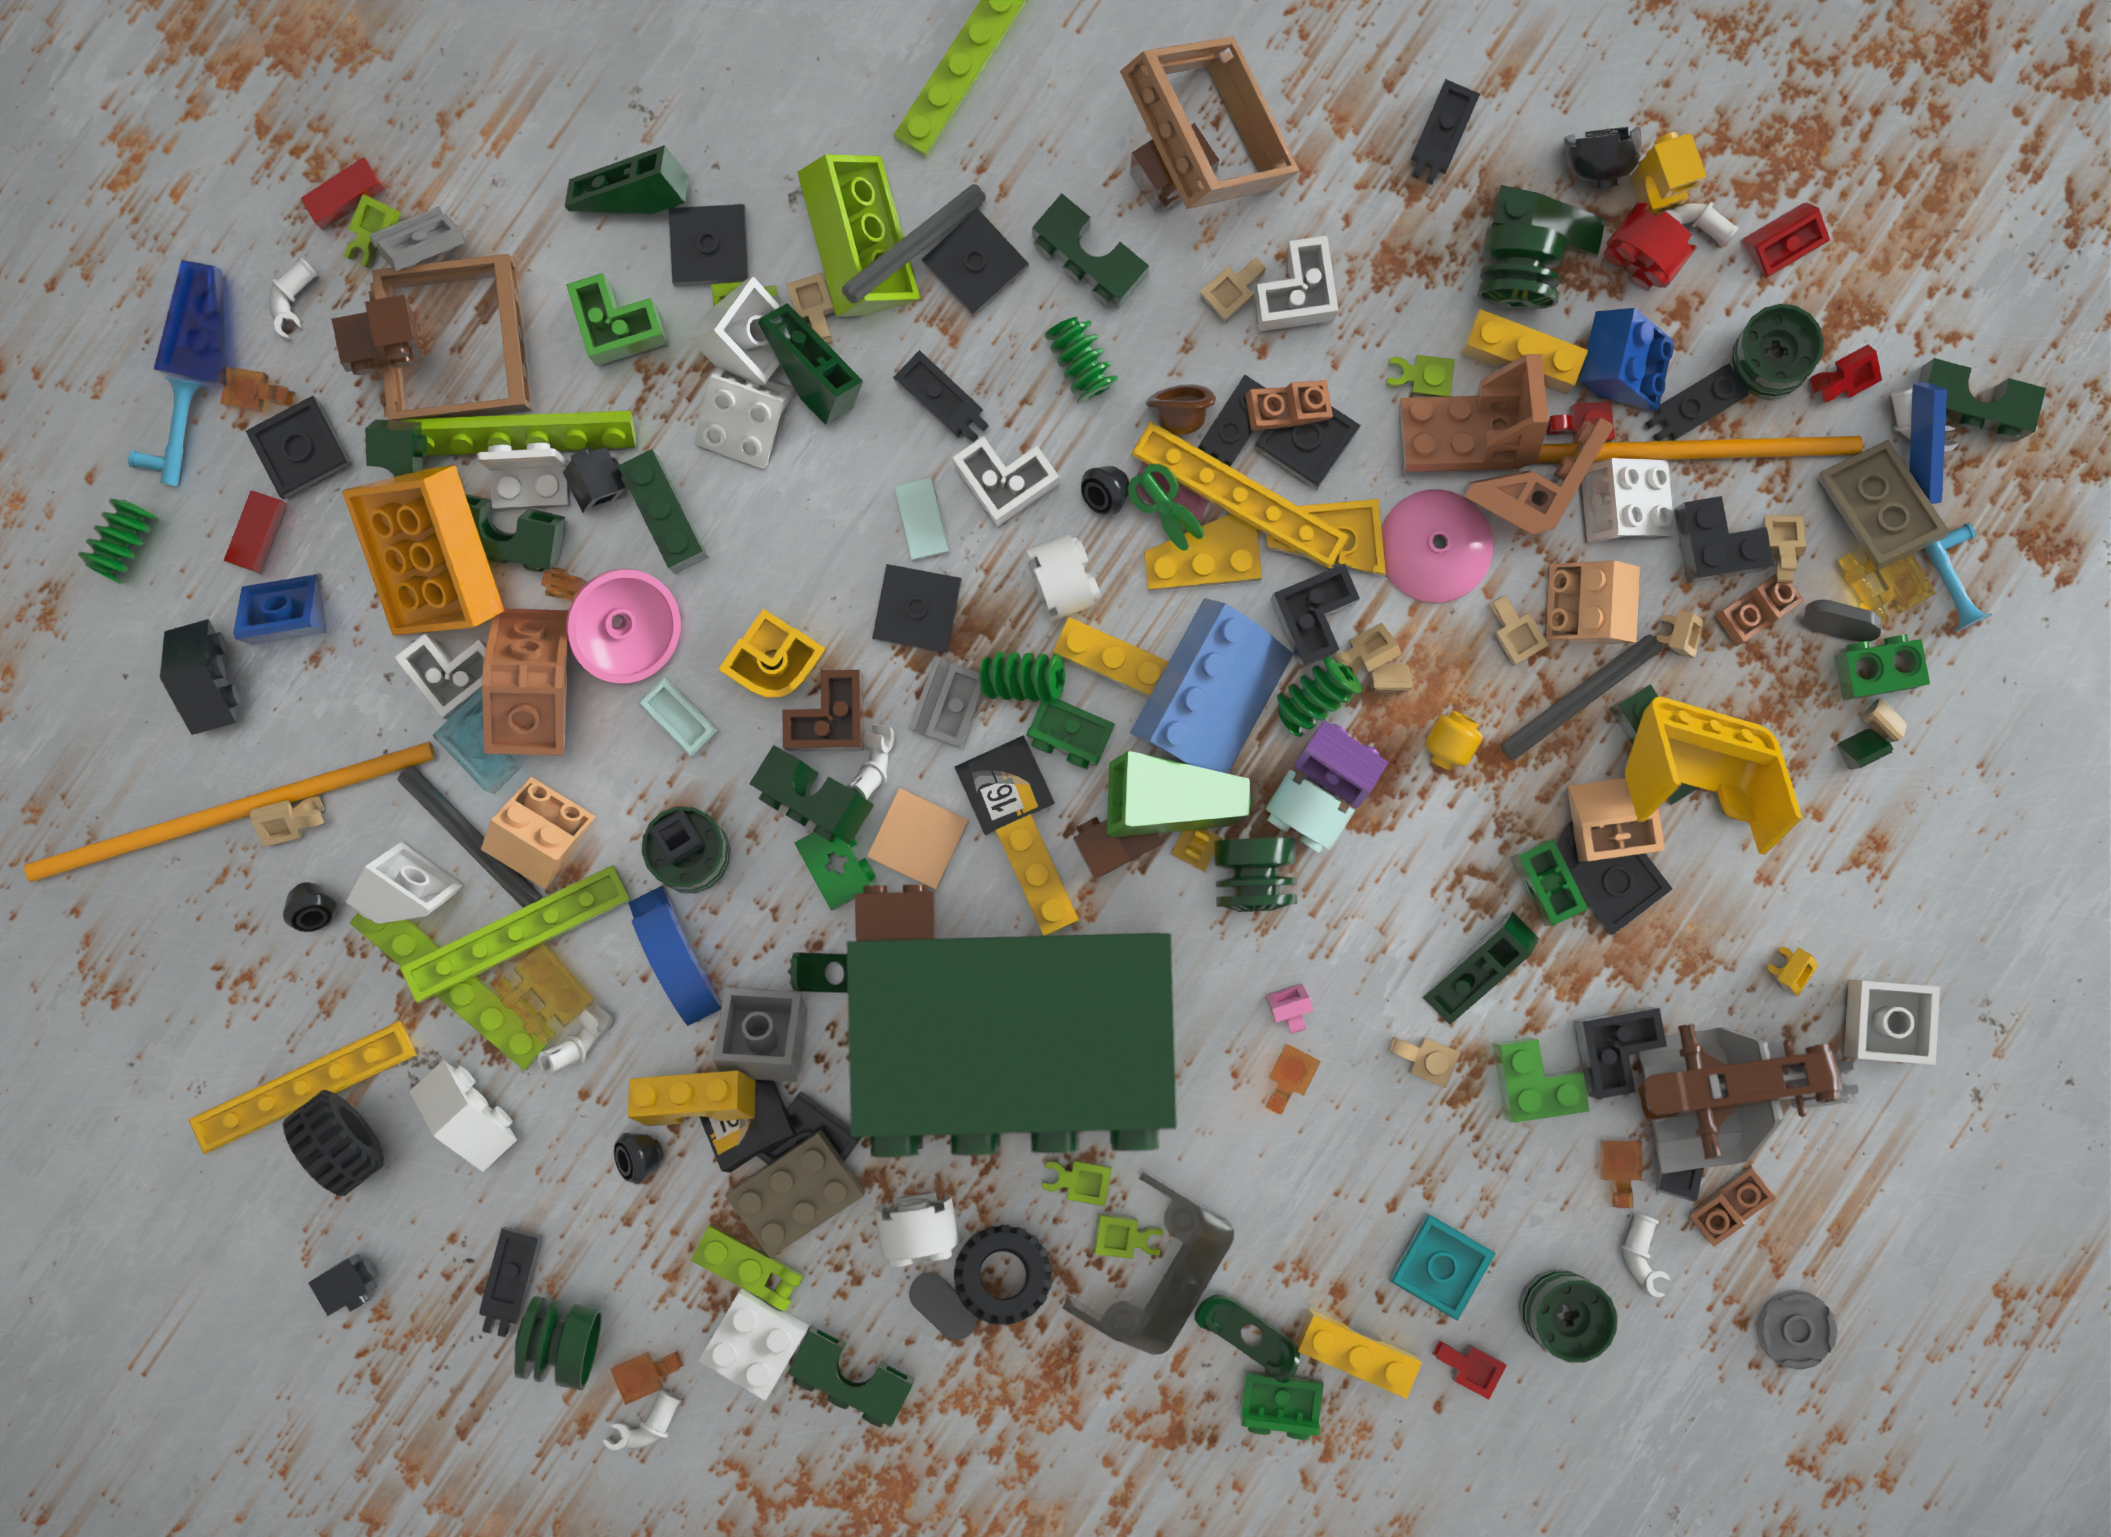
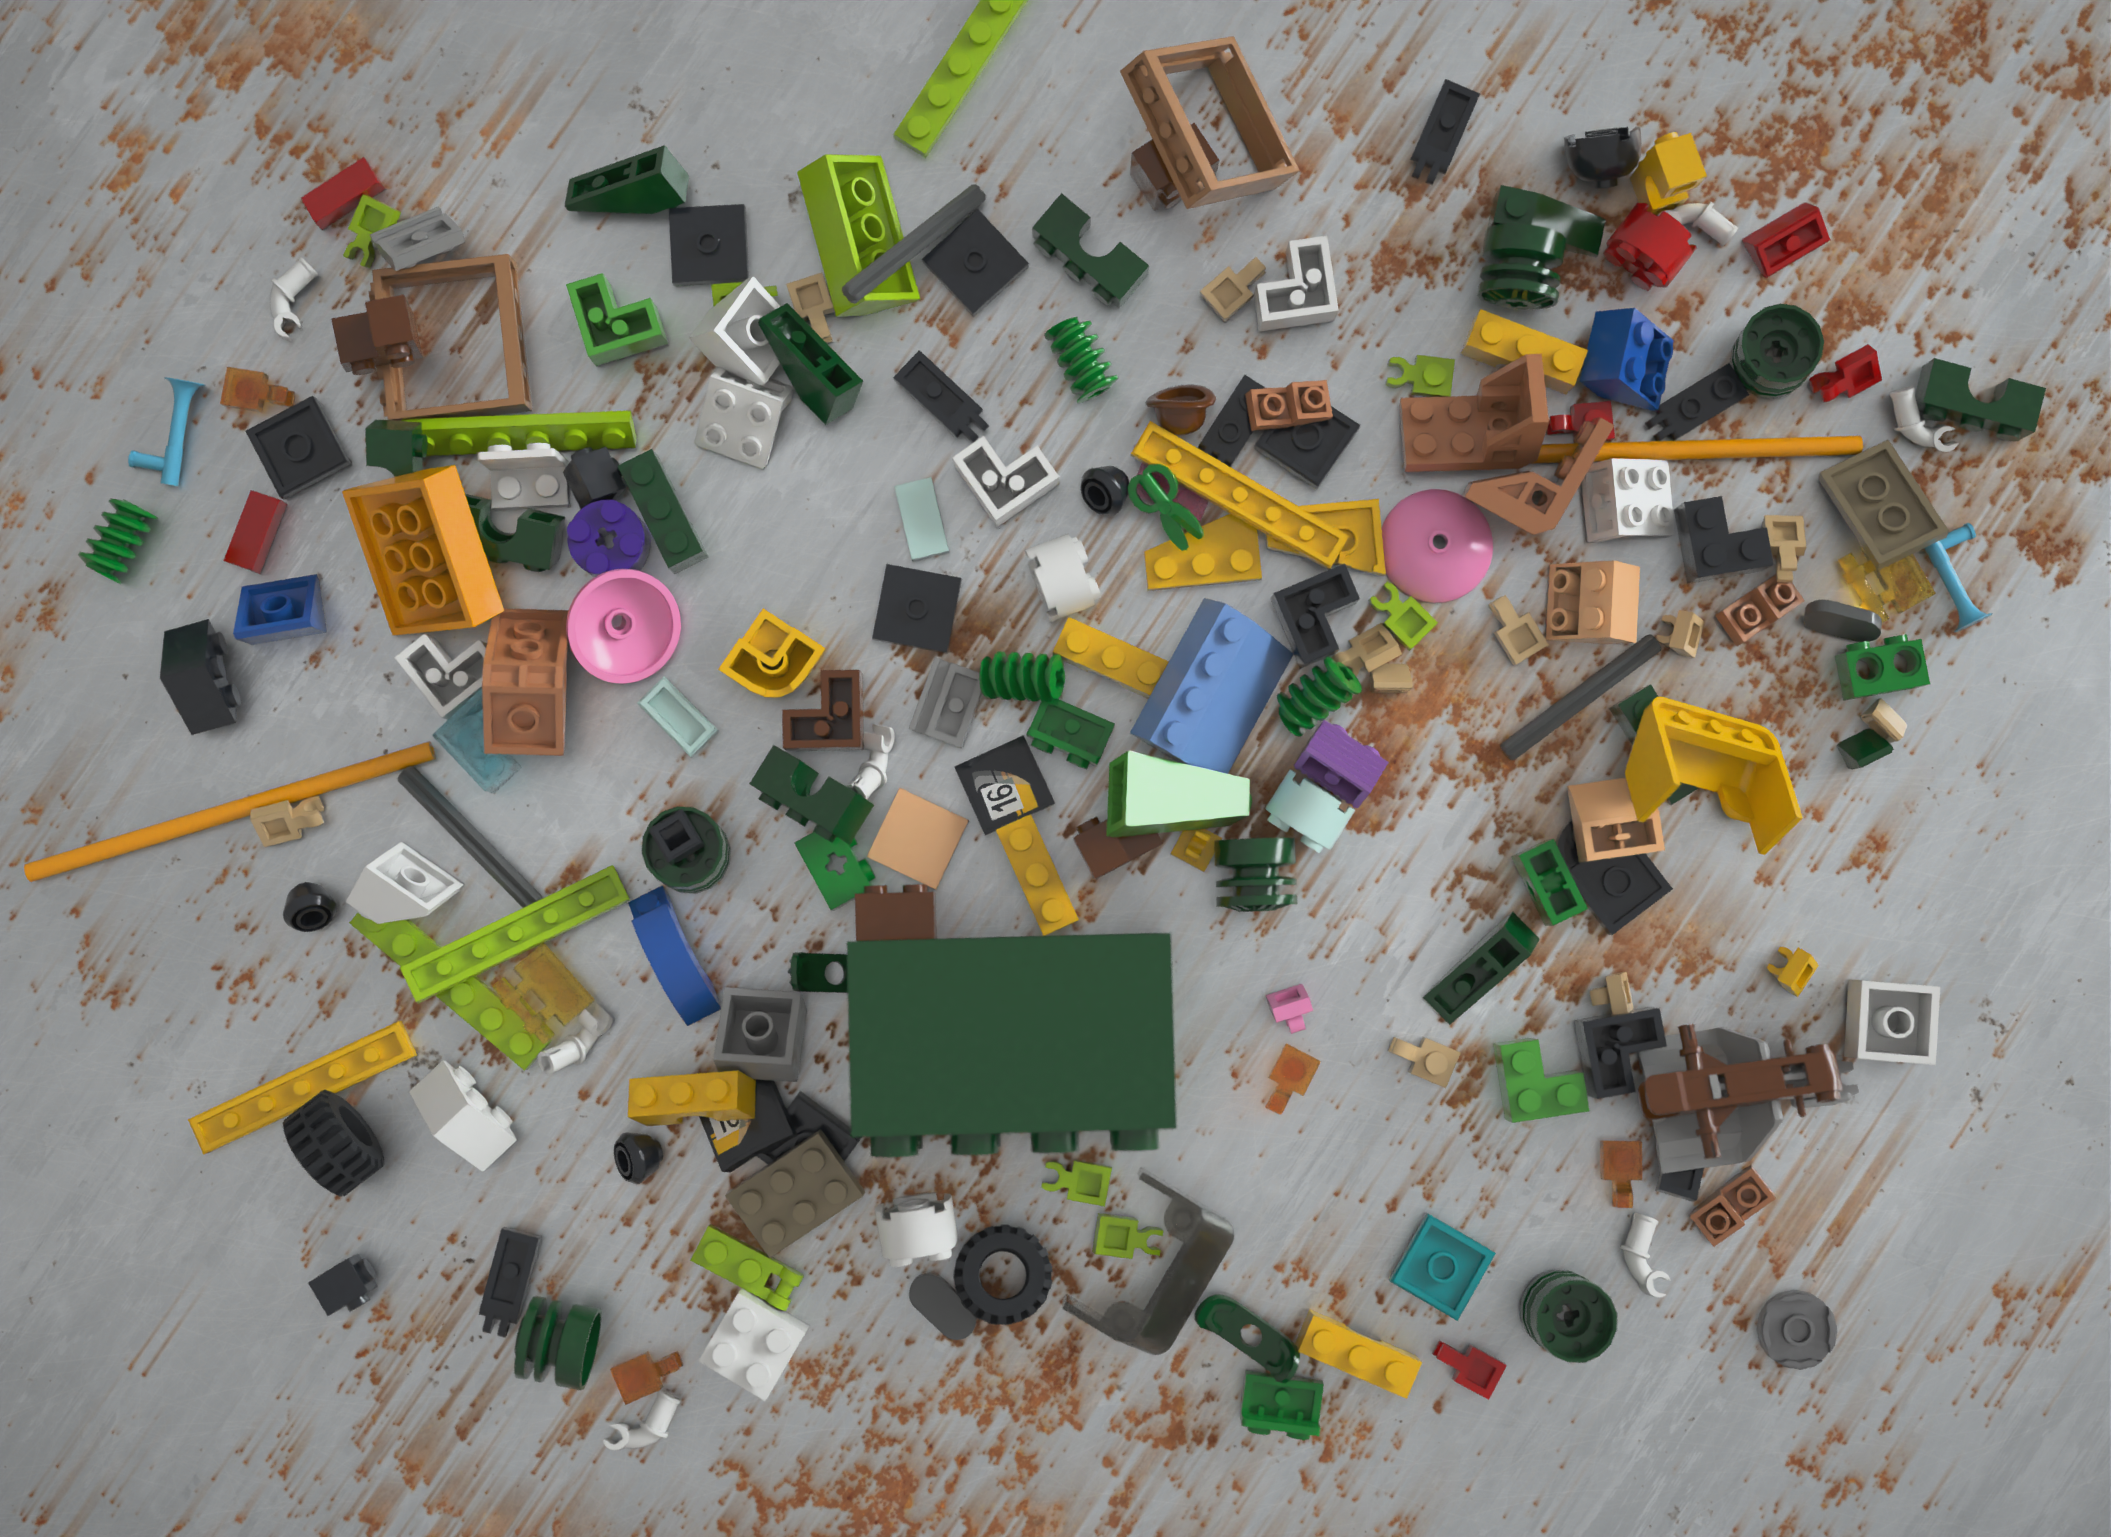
clear blue wing [153,260,227,386] -> none
light nougat slope [481,776,596,889] -> none
clear orange plate [541,567,587,601] -> none
dark green arch [787,1325,915,1428] -> none
yellow head [1425,711,1483,770] -> none
blue tile [1909,382,1947,504] -> none
none -> dark purple brick [567,500,651,577]
none -> lime plate [1368,582,1438,651]
none -> tan tile [1590,971,1634,1015]

